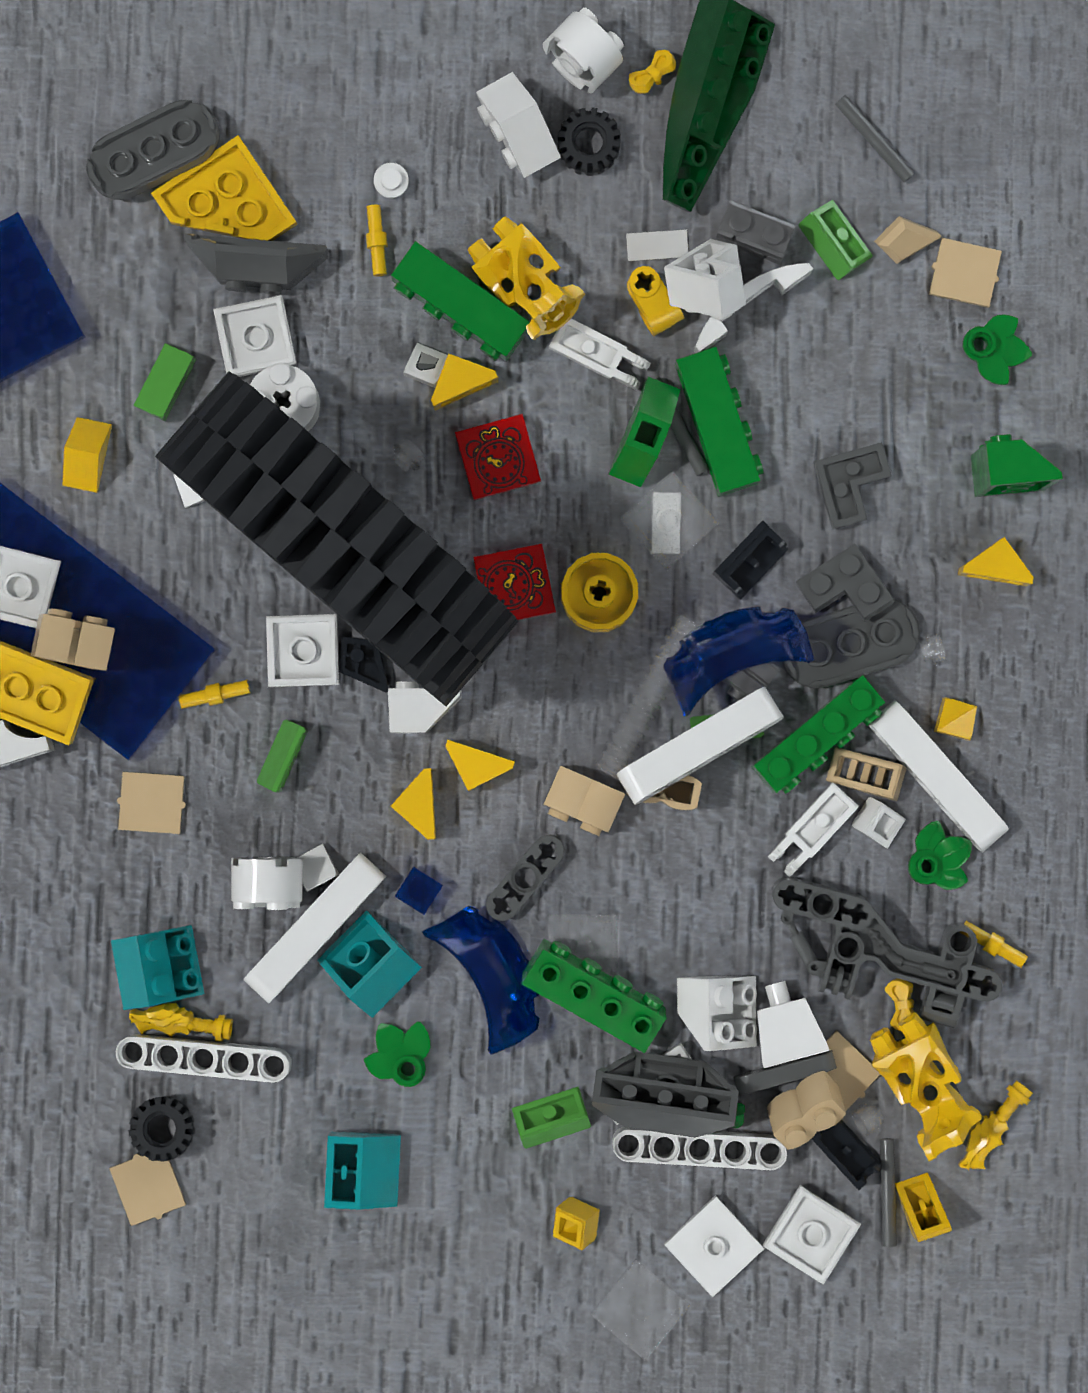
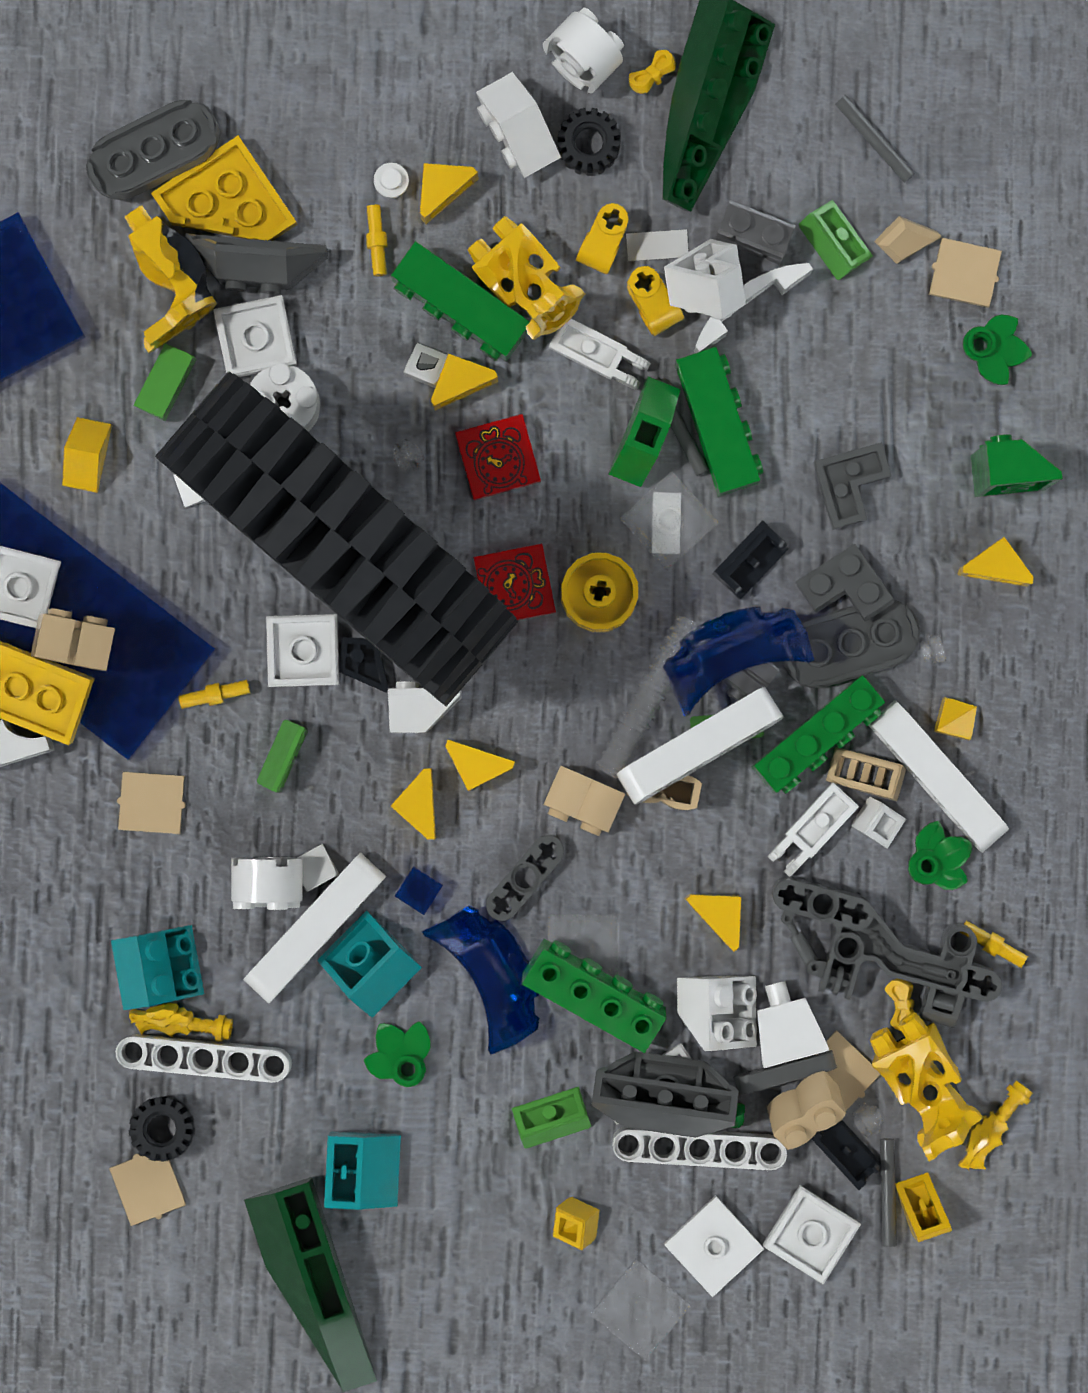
none -> yellow hips [124,205,217,354]
none -> dark green wedge [244,1177,377,1392]
none -> yellow slope [420,163,479,224]
none -> yellow piece [575,203,629,275]
none -> yellow slope [684,894,741,952]

